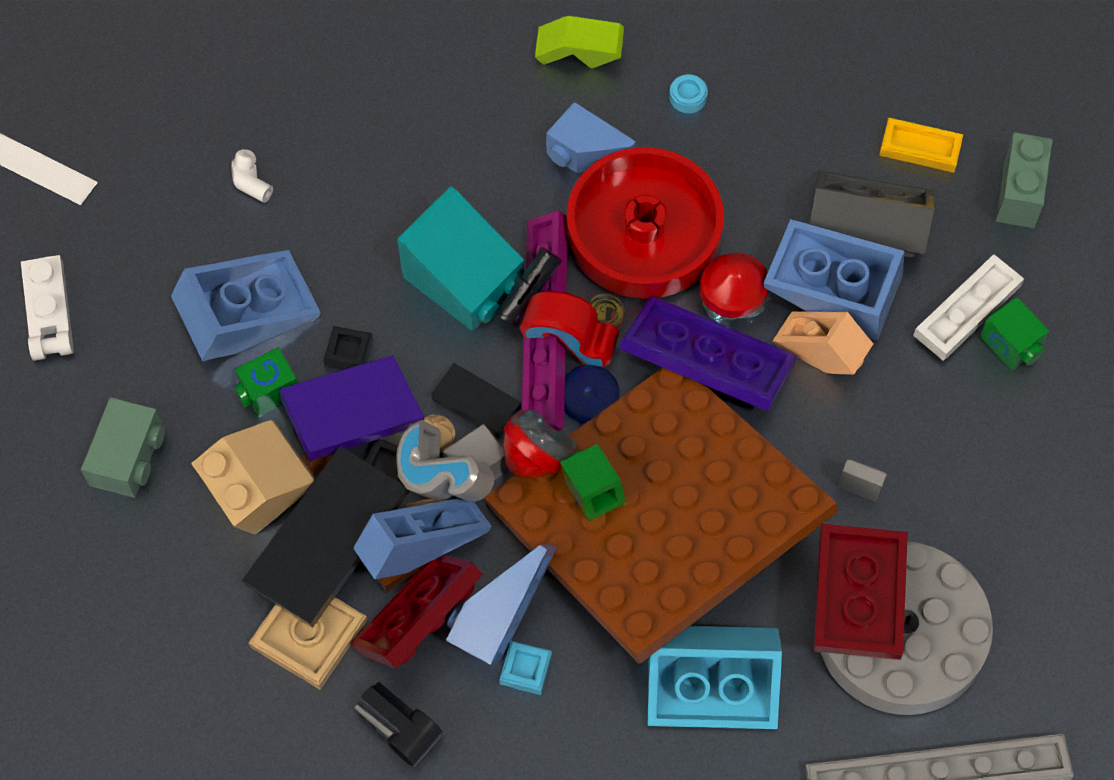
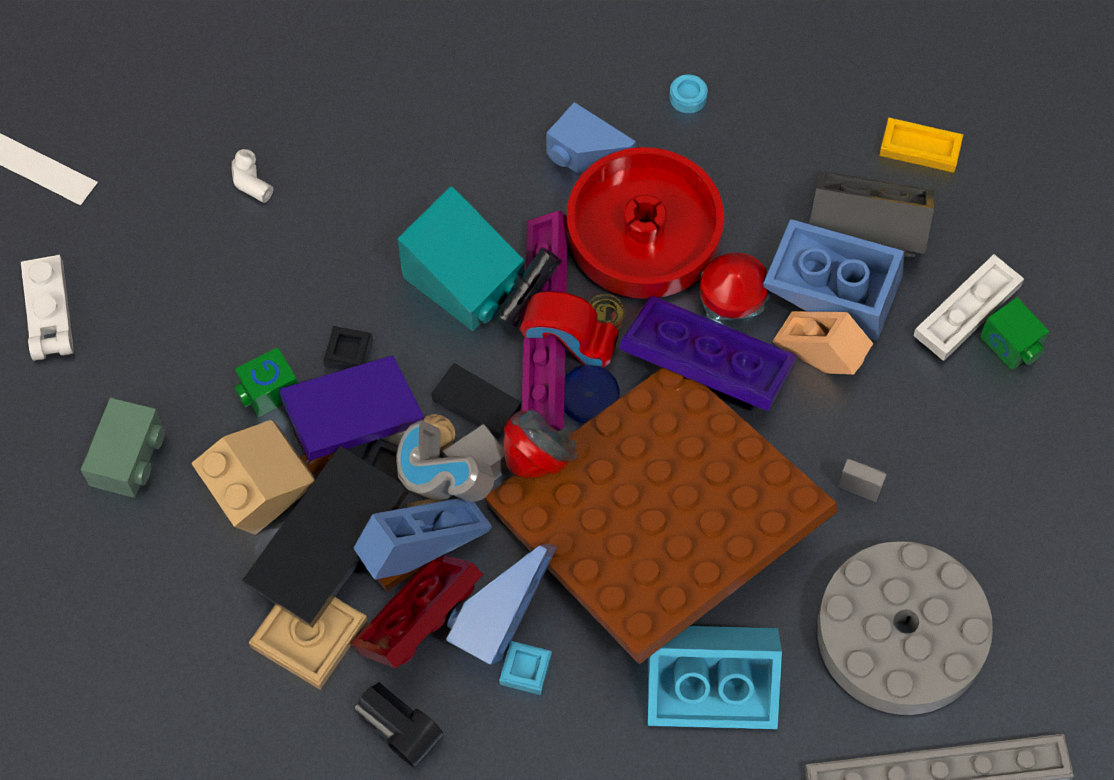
medium blue slope [171,250,321,361] -> none
lime slope [535,16,624,69] -> none
green brick [560,444,626,521] -> none
dark red plate [813,524,908,660] -> none
sand green brick [996,132,1053,228] -> none

